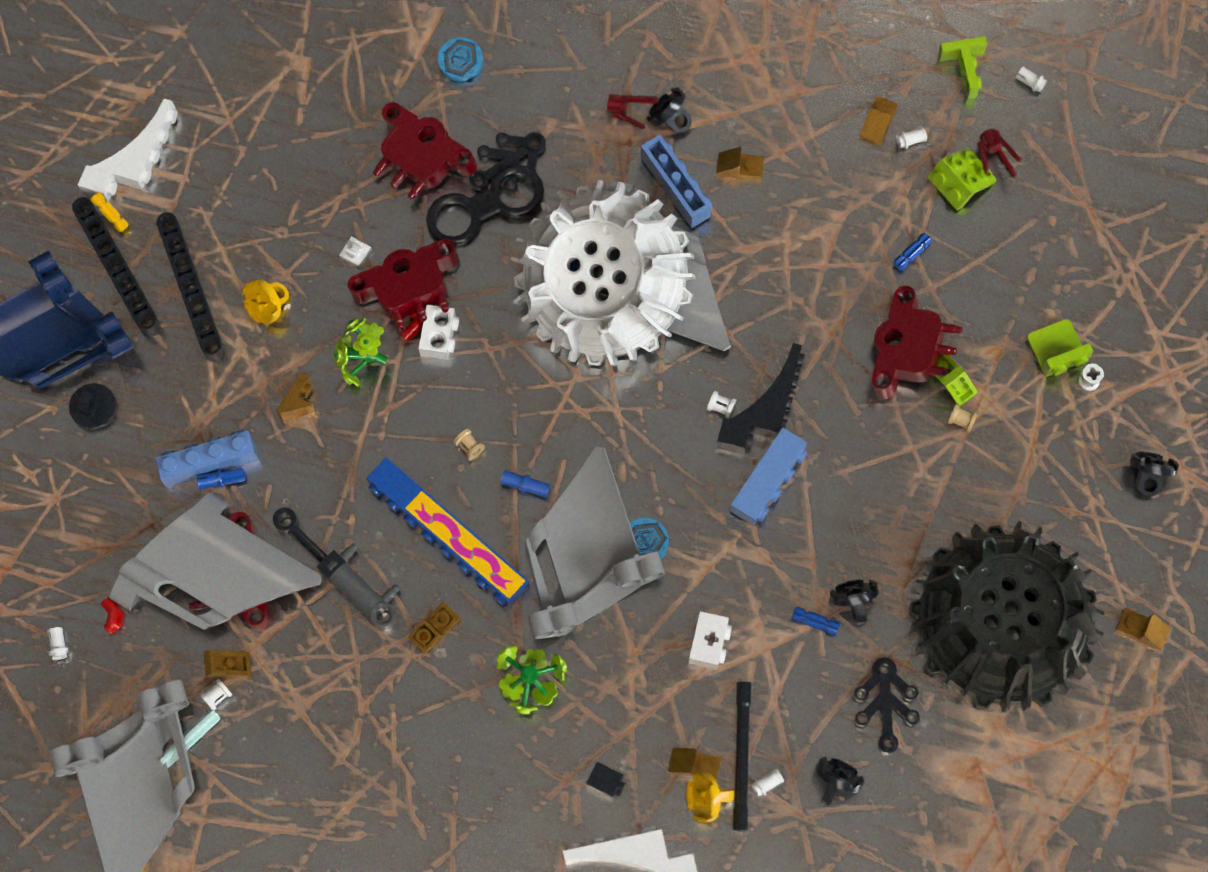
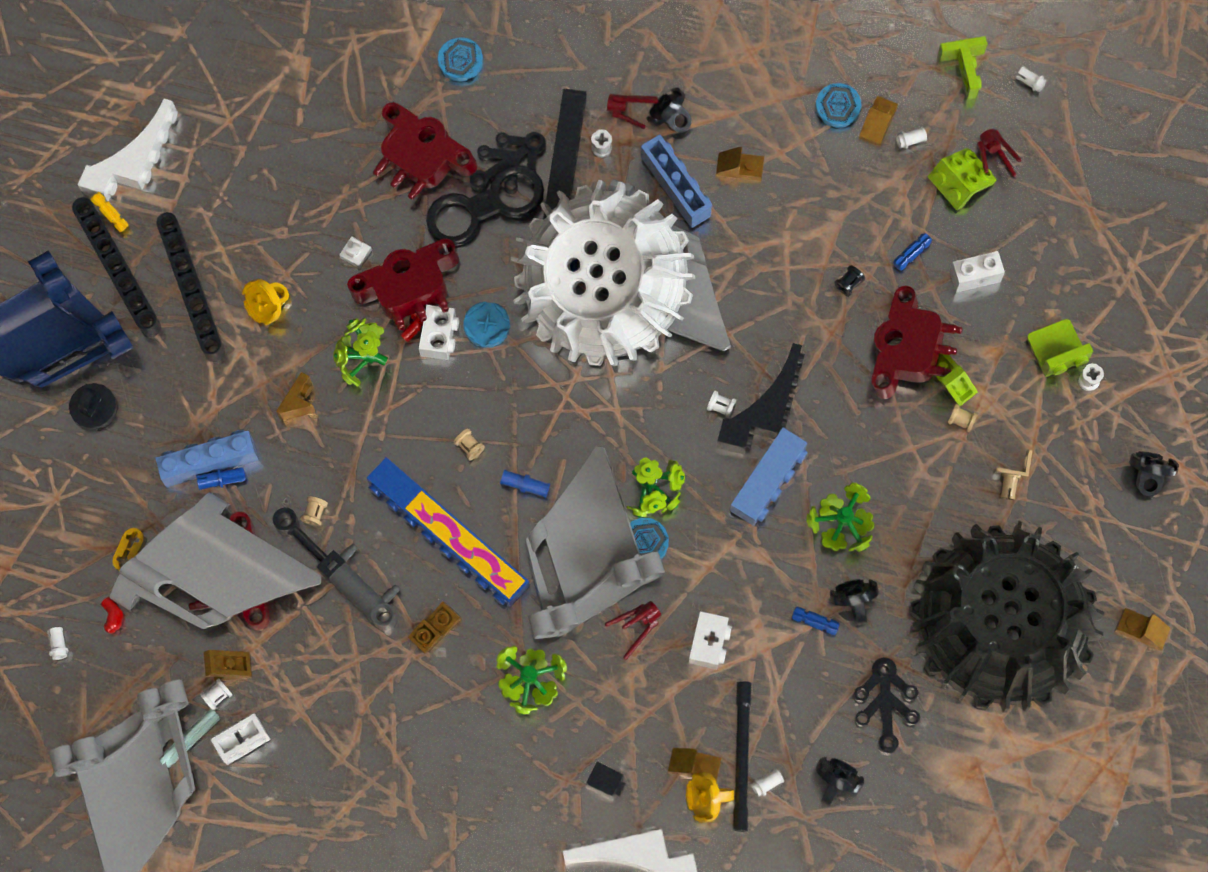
none -> yellow beam [112,528,146,571]
none -> white brick [211,714,271,765]
none -> tan bush [300,496,328,527]
none -> dark azure tile [464,302,510,348]
none -> black beam [543,88,587,220]
none -> white bush [591,130,612,158]
none -> dark red plant [605,601,662,660]
none -> lime plant [626,457,685,518]
none -> lime plant [806,482,875,552]
none -> dark azure tile [815,83,861,128]
none -> black bush [834,265,865,297]
none -> white brick [949,251,1005,293]
none -> tan bracket [993,449,1033,500]

